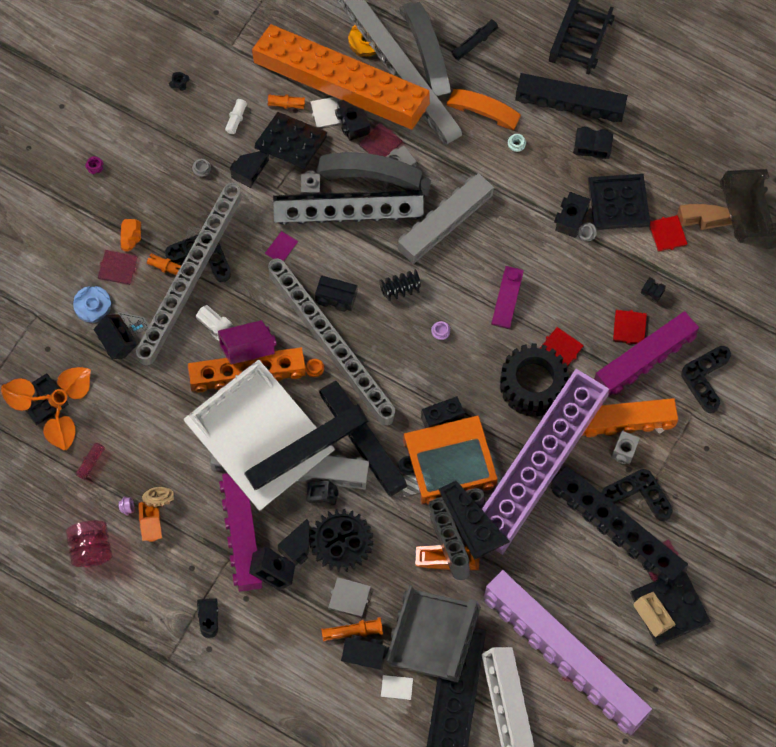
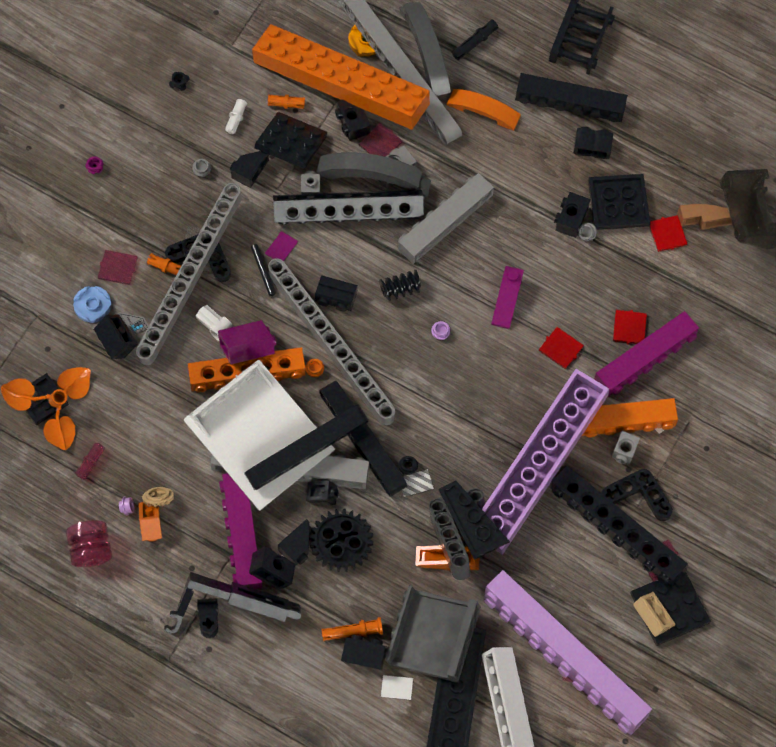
orange rock [121,219,142,252] -> none
white piece [310,97,342,128] -> none
light grey piece [328,577,371,618] -> none
panel [403,415,498,505] -> none
black brick [421,396,465,428] -> none
black tyre [500,343,569,416] -> none
light aqua plate [508,134,526,152] -> none
black wheel [641,277,666,302] -> none
black beam [681,346,731,413] -> none
none -> black hinge [164,572,301,633]
none -> black bar [251,244,276,296]

